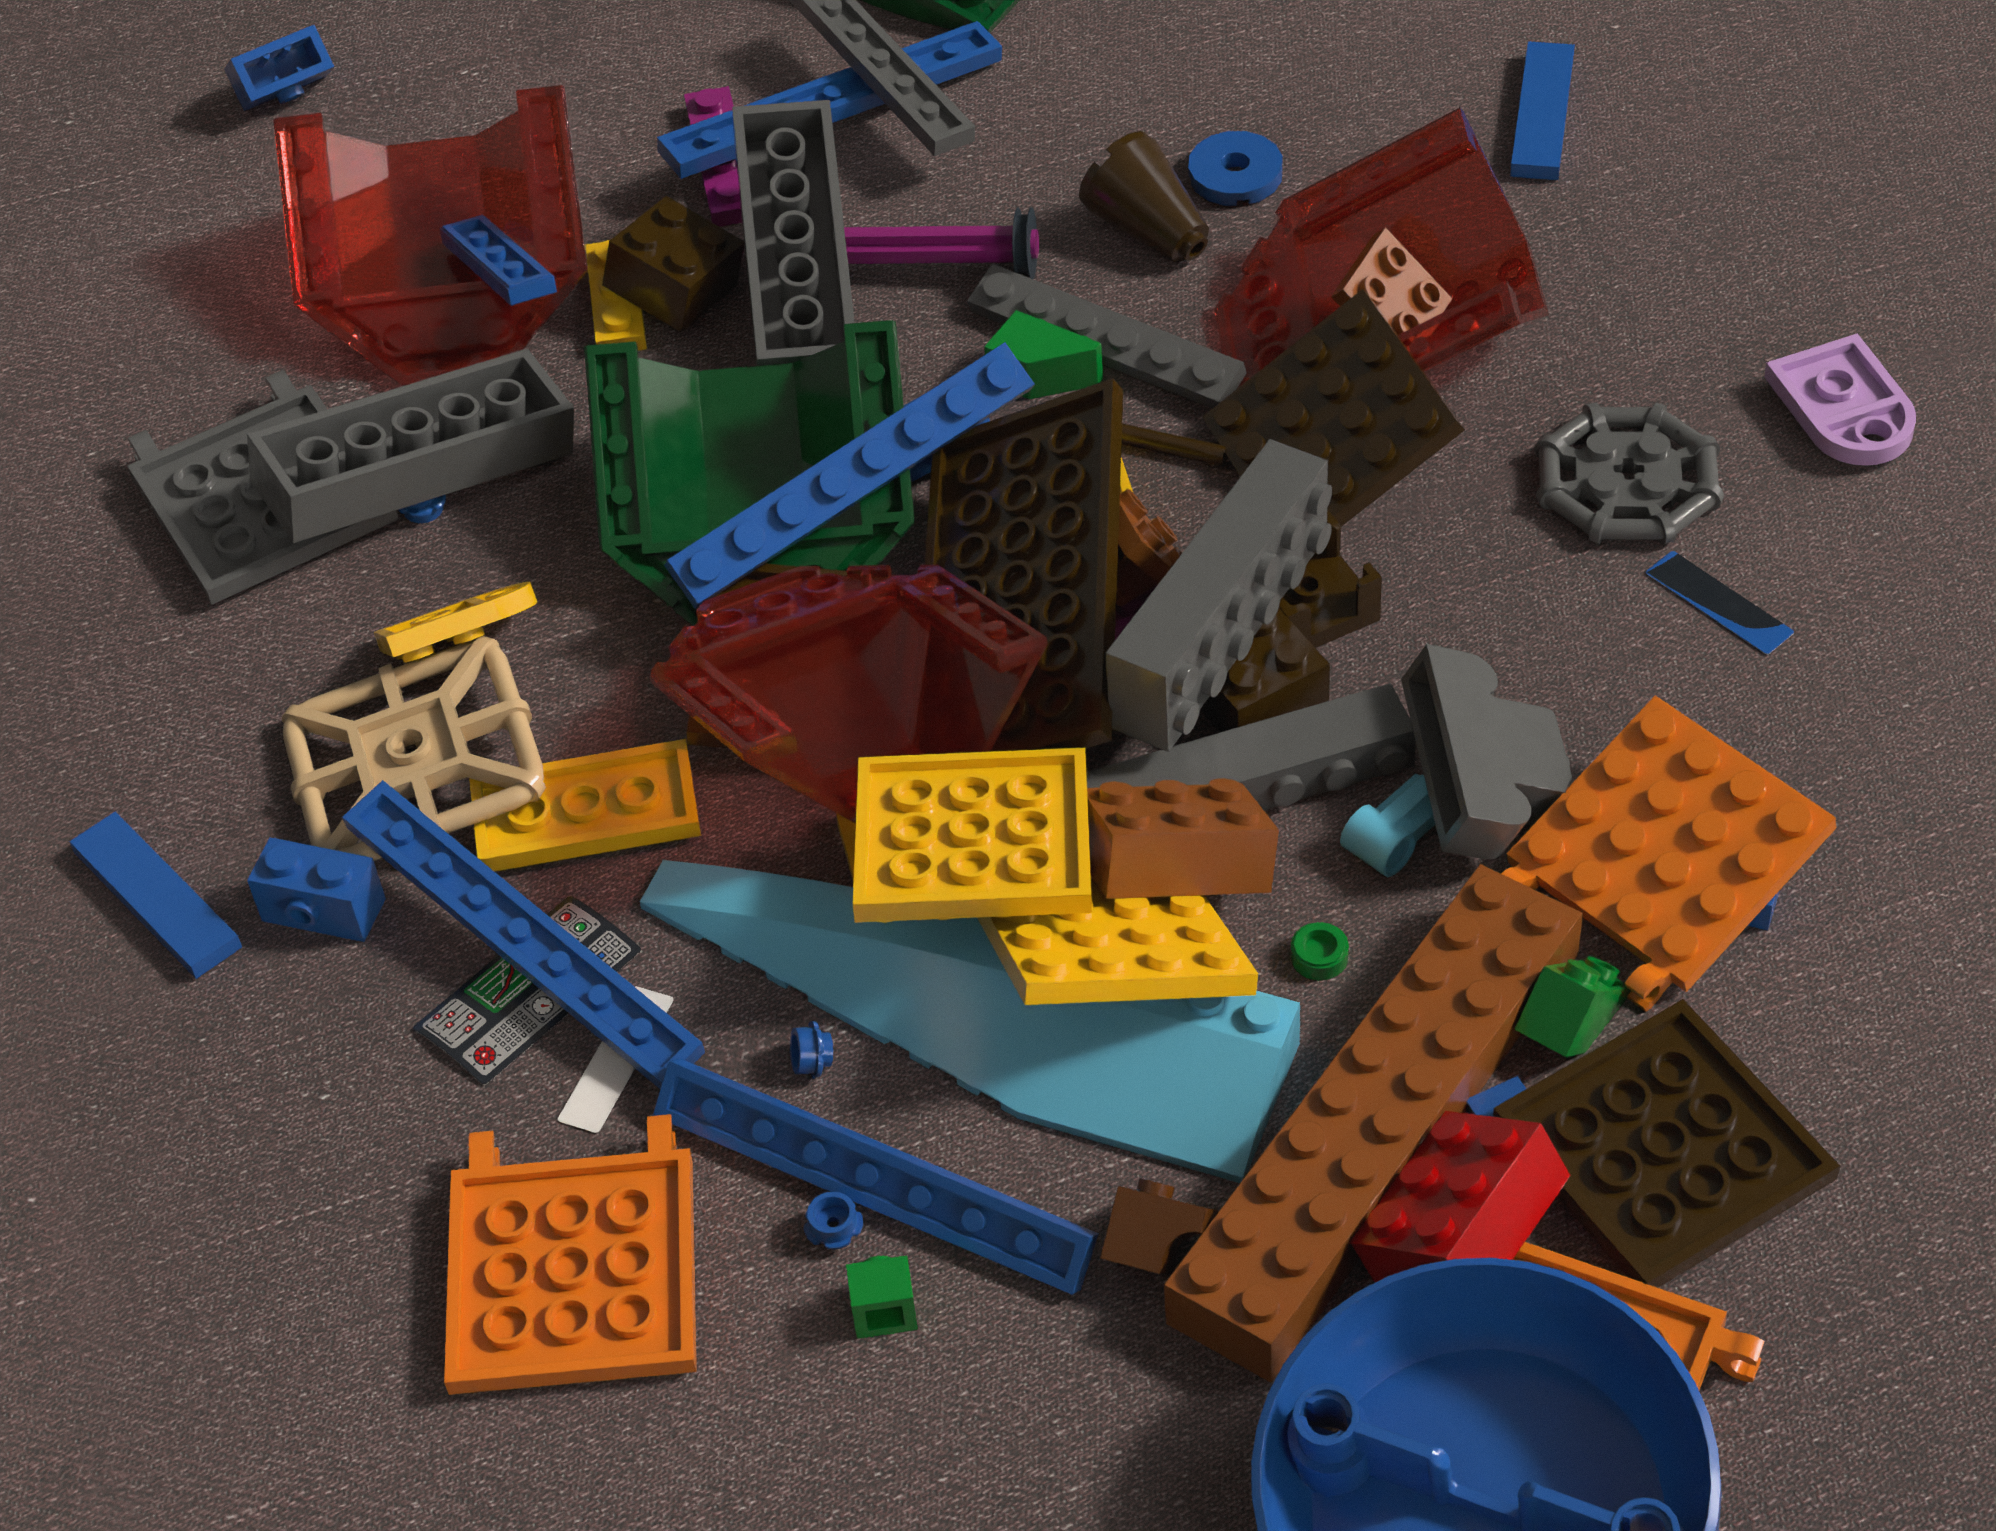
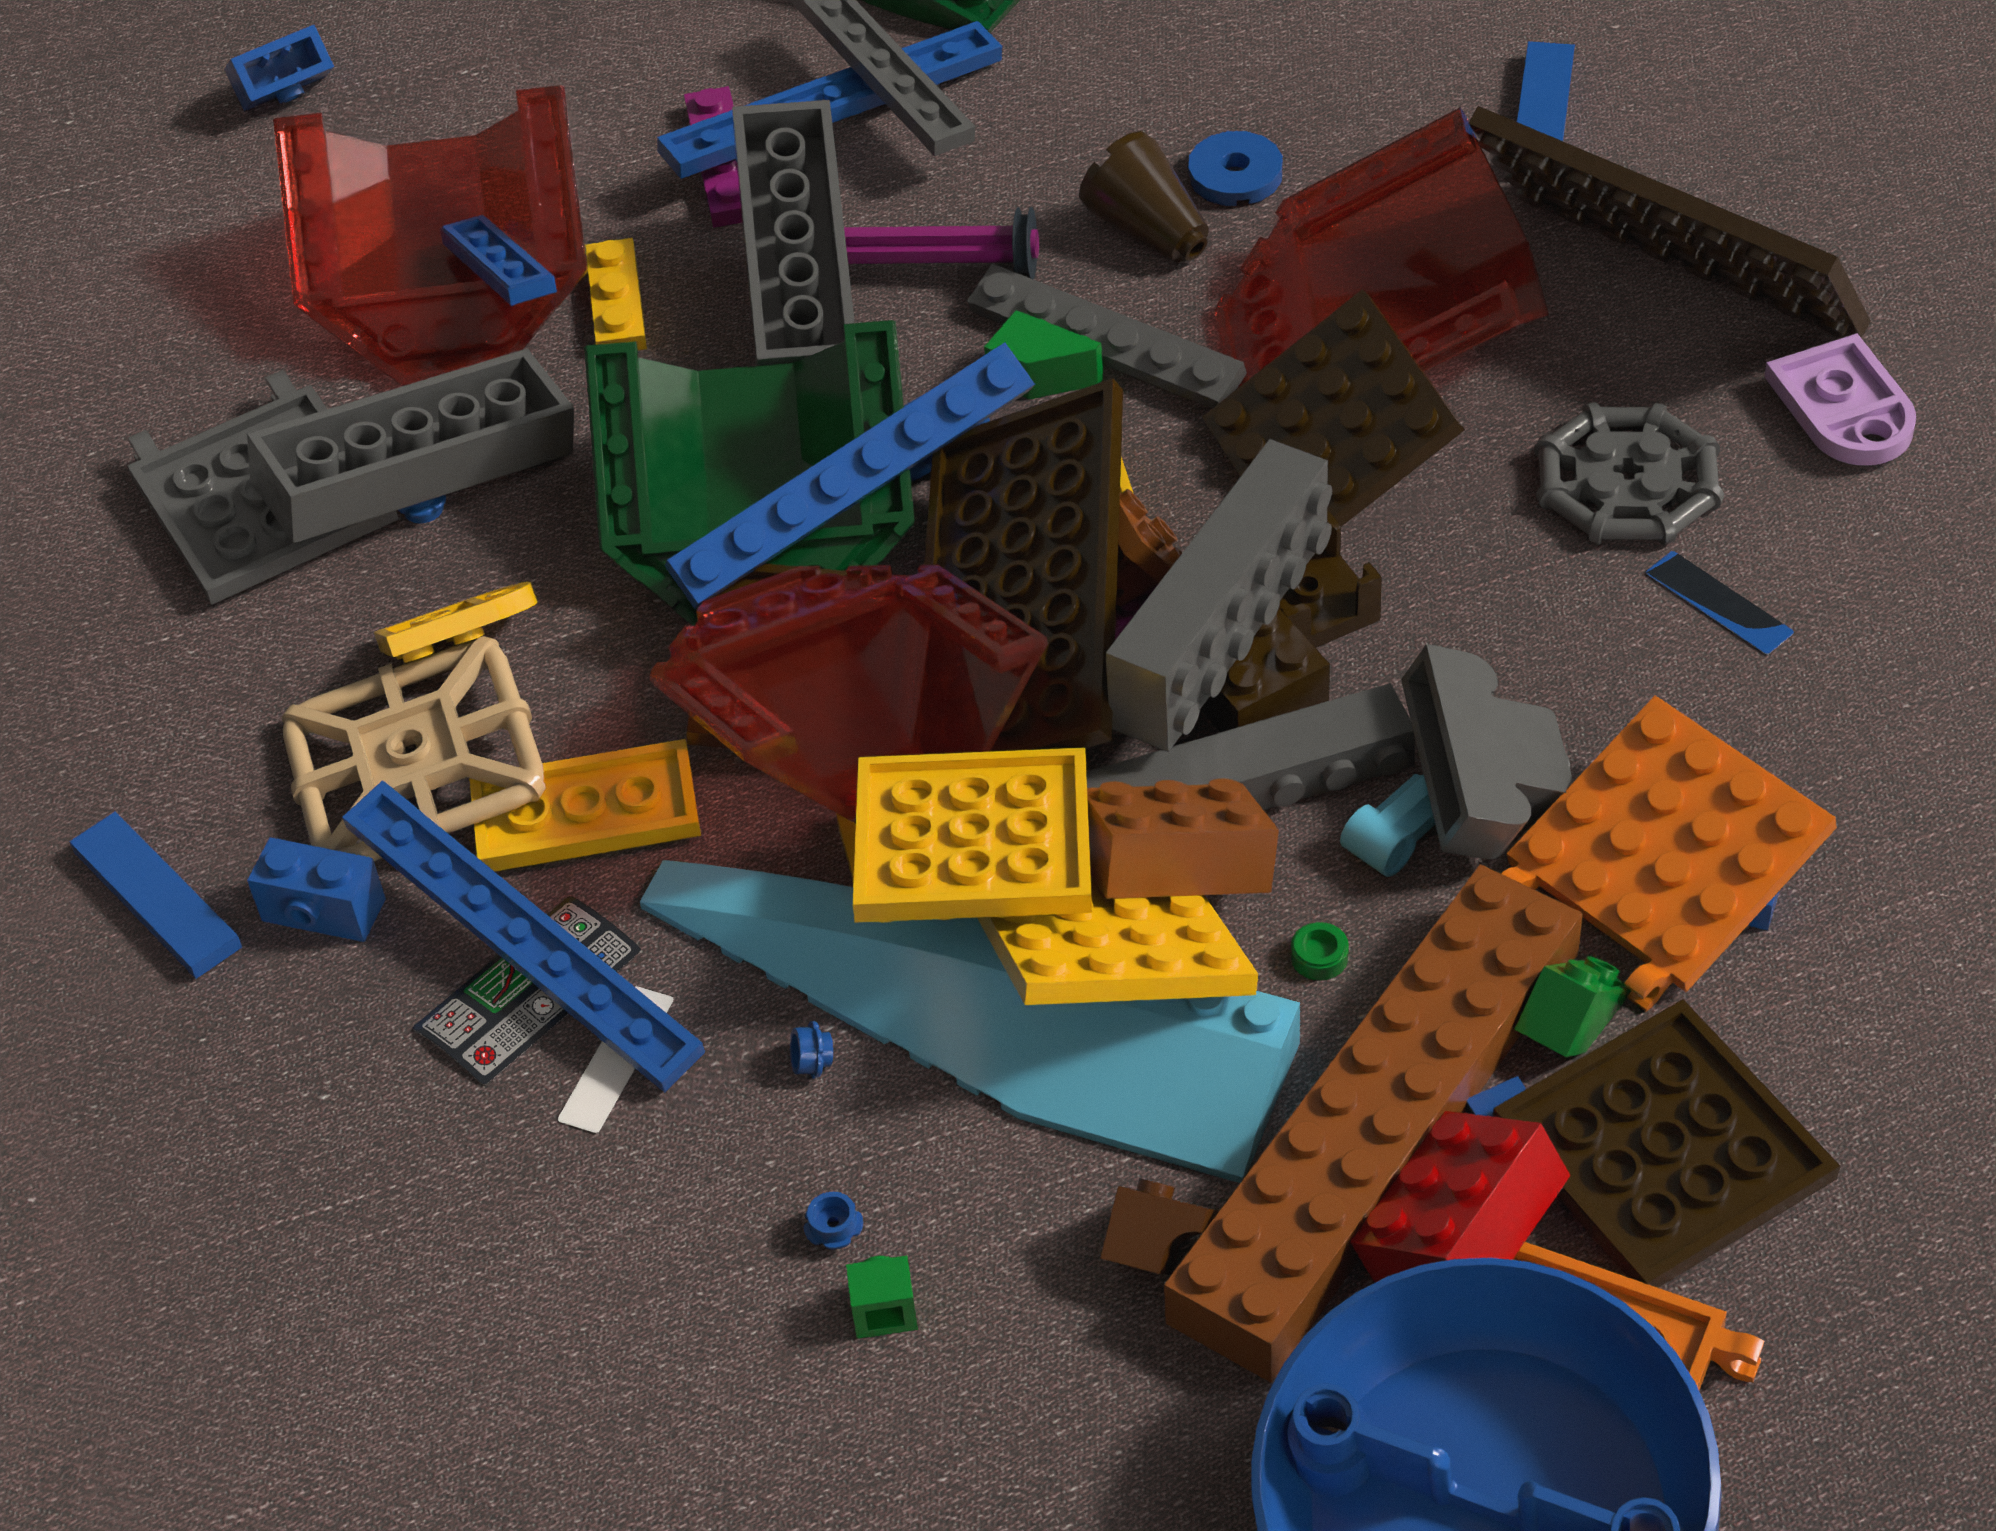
orange plate [444,1114,697,1395] -> none
dark brown brick [602,196,744,332] -> none
blue plate [653,1058,1099,1294] -> none
dark brown bar [1122,423,1228,466] -> none
plate [1331,227,1452,357] -> none
none -> dark brown plate [1468,106,1871,338]

